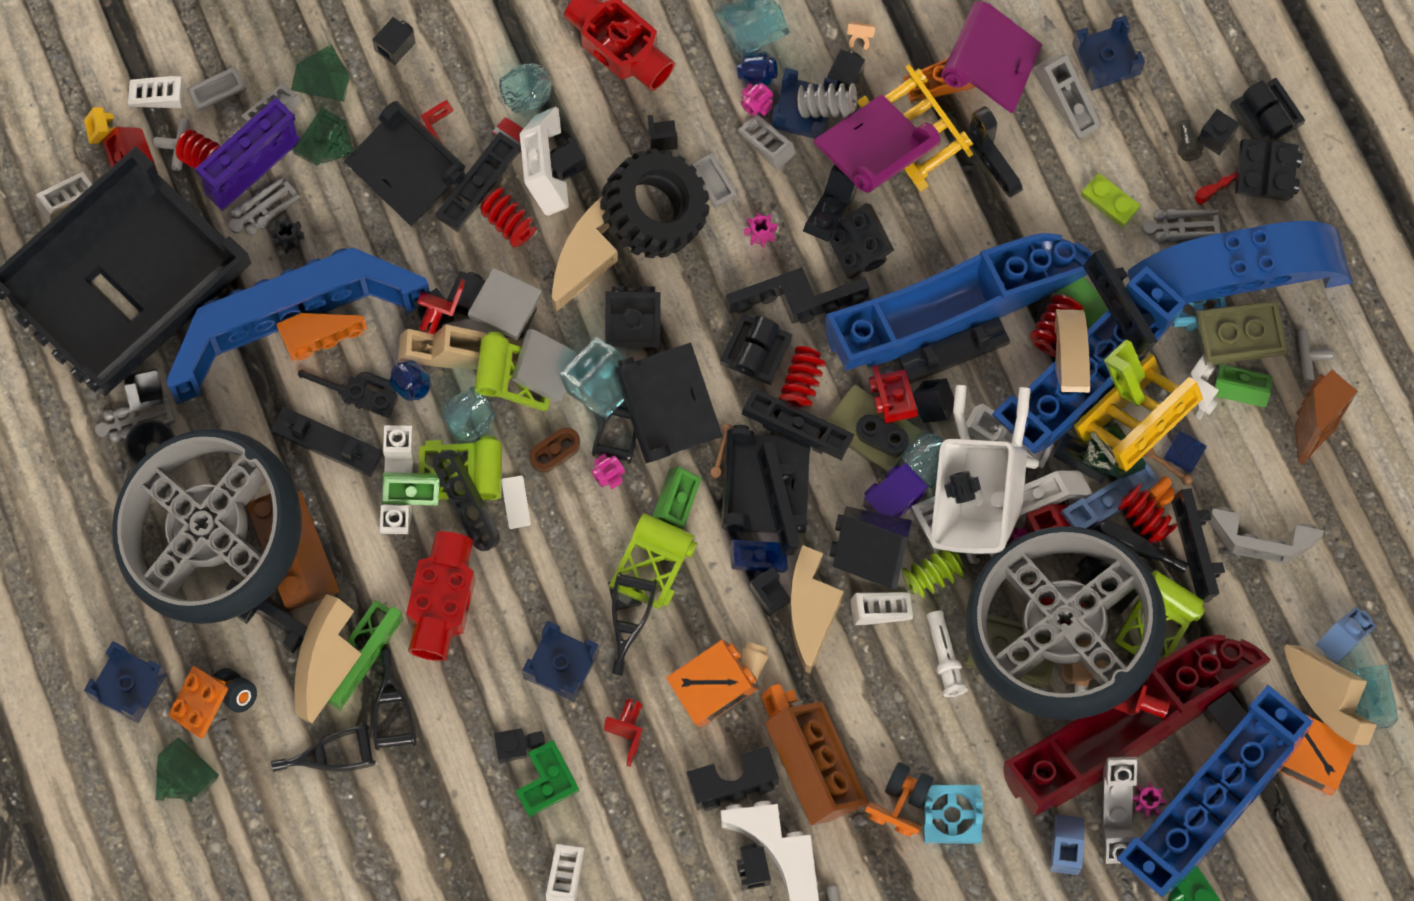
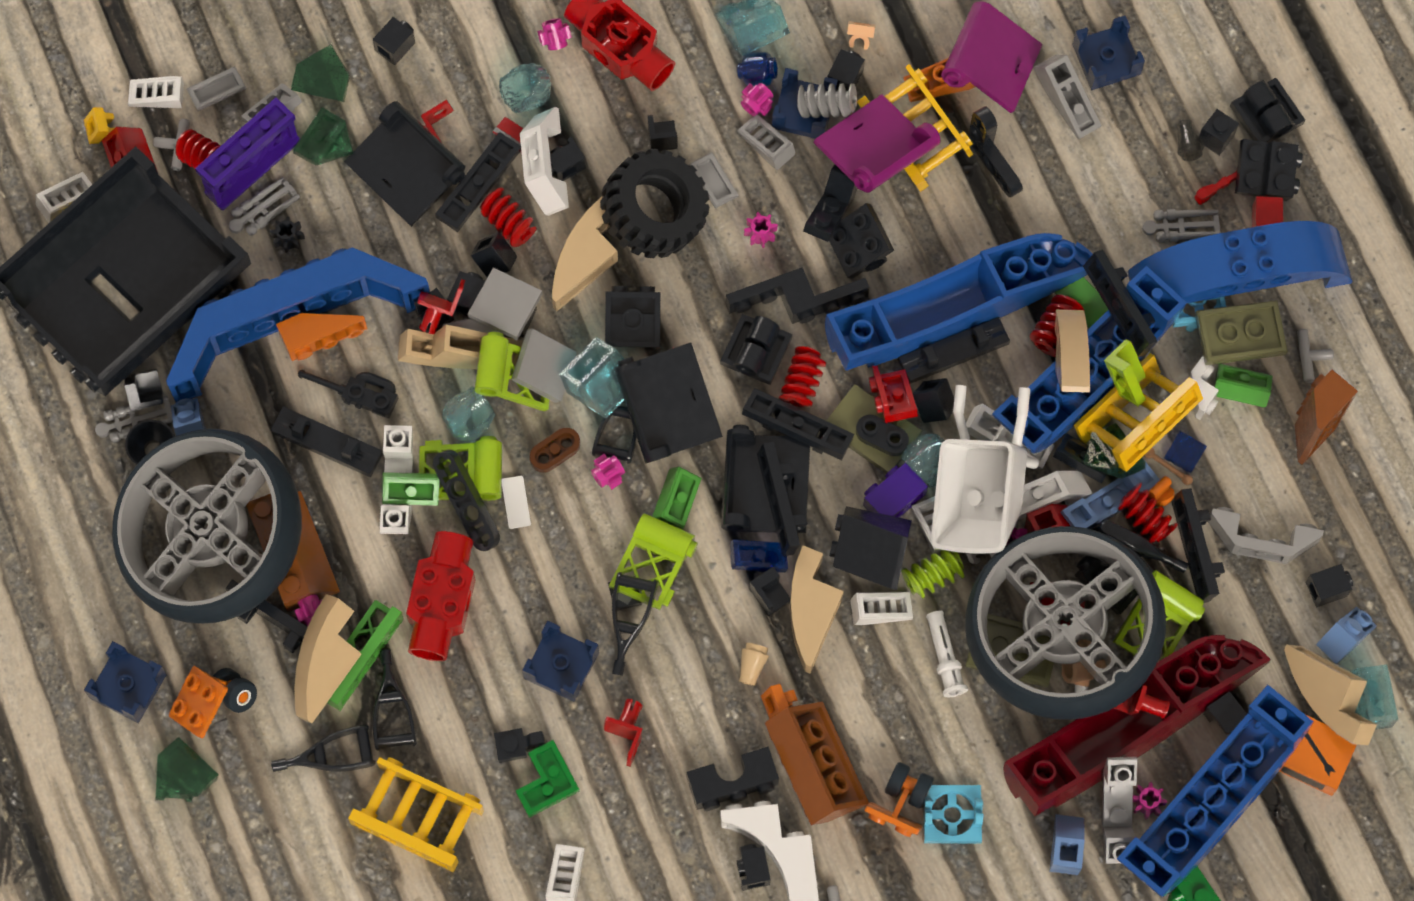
clear blue head [389,360,431,401] -> none
orange brick [666,640,758,727] -> none
medium nougat hinge [710,424,733,479] -> none
black gear [944,471,981,504] -> none
lime plate [1081,173,1141,228] -> none
none -> medium blue slope [171,398,206,436]
none -> dark pink gear [294,595,323,627]
none -> yellow fence [348,757,484,872]
none -> black panel [471,232,517,278]
none -> dark pink gear [537,18,572,50]
none -> red brick [1252,196,1283,227]
none -> black brick [1305,564,1353,608]

